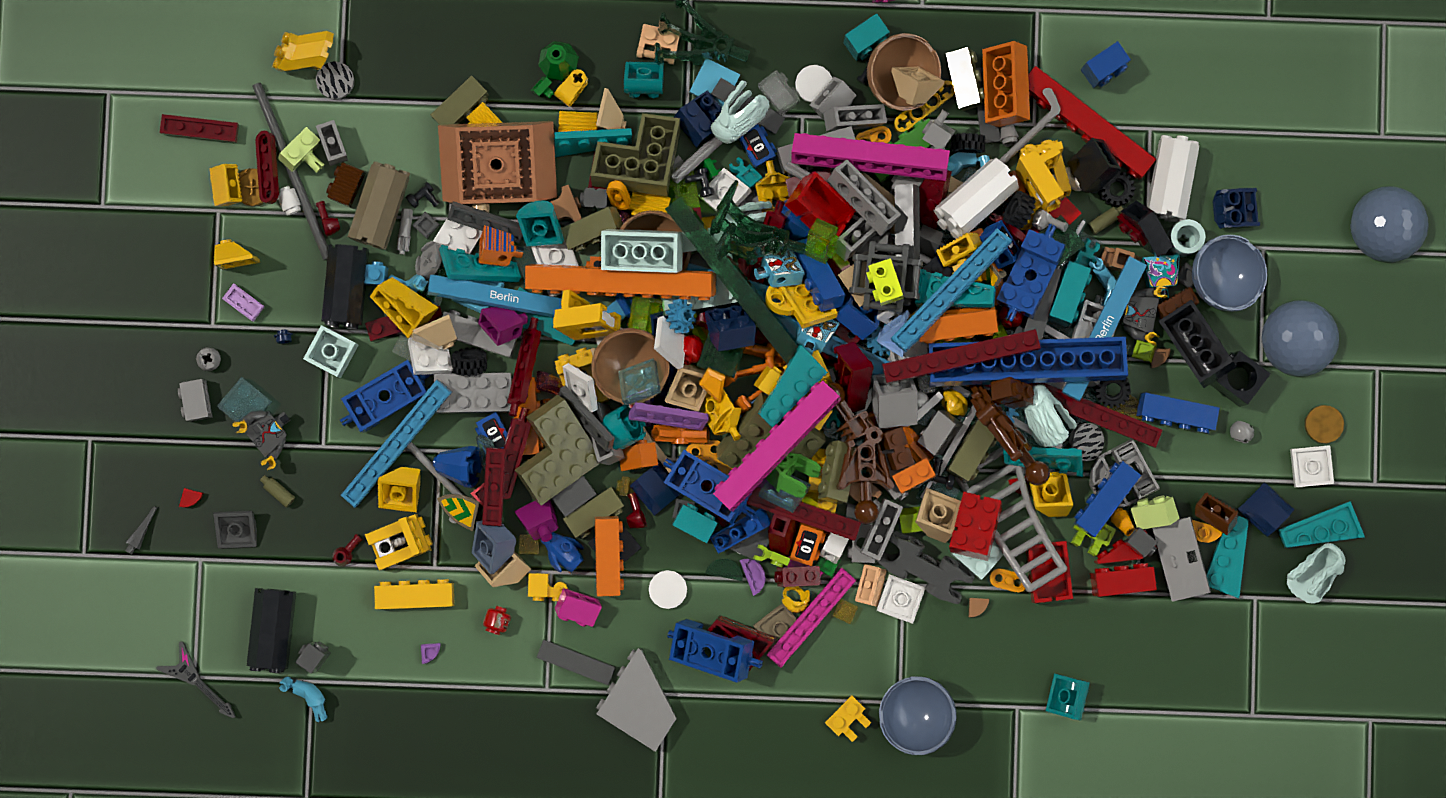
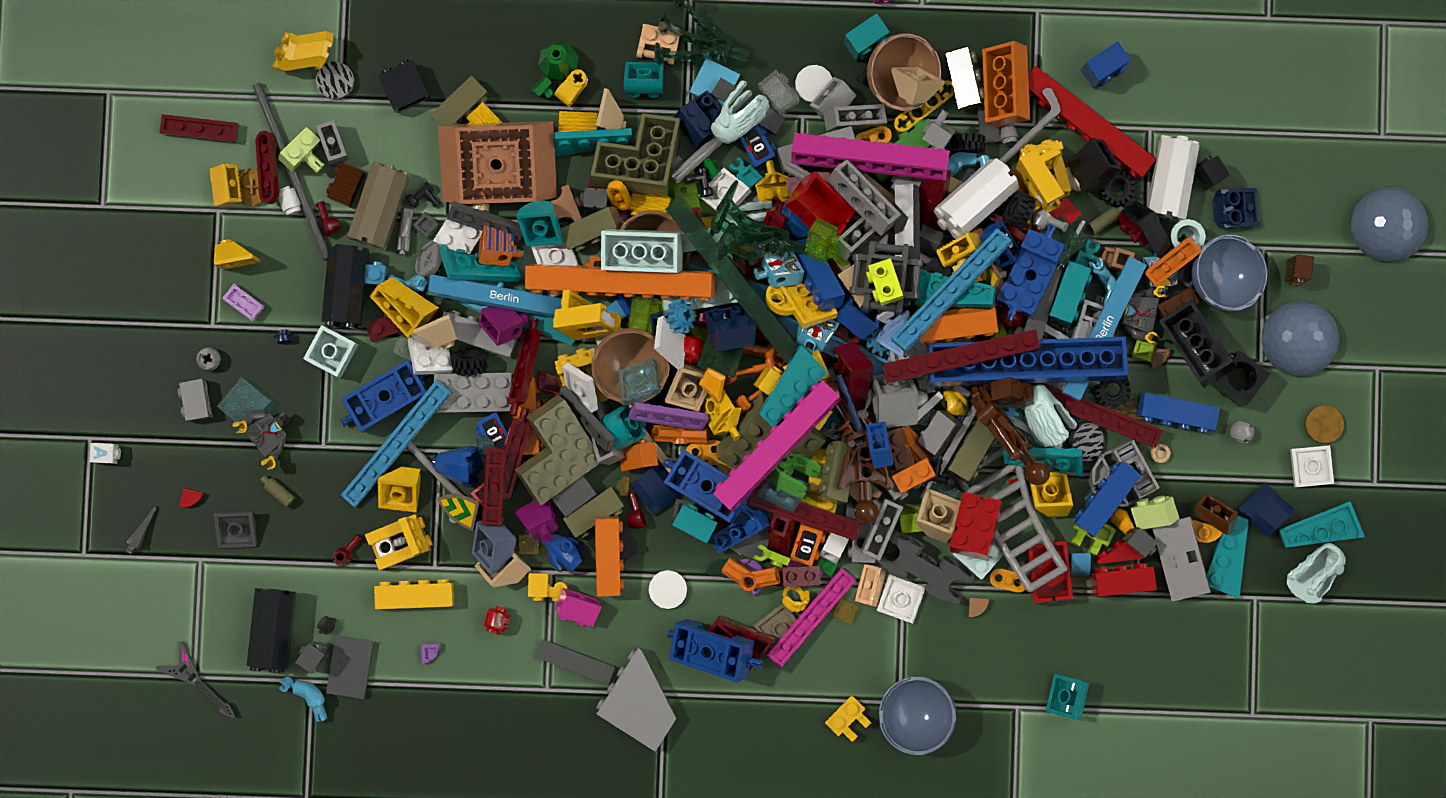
none -> white brick [89,443,121,464]
none -> clear smoke plate [317,616,336,635]
none -> dark grey tile [326,635,374,699]
none -> black brick [378,60,431,113]
none -> orange piece [721,557,780,591]
none -> dark blue bar [835,374,864,431]
none -> blue arch [866,421,894,469]
none -> dark azure brick [1069,553,1091,577]
none -> orange plate [1144,235,1202,287]
none -> tan tile [1150,444,1171,463]
none -> black brick [1195,155,1230,190]
none -> reddish brown brick [1284,254,1314,286]

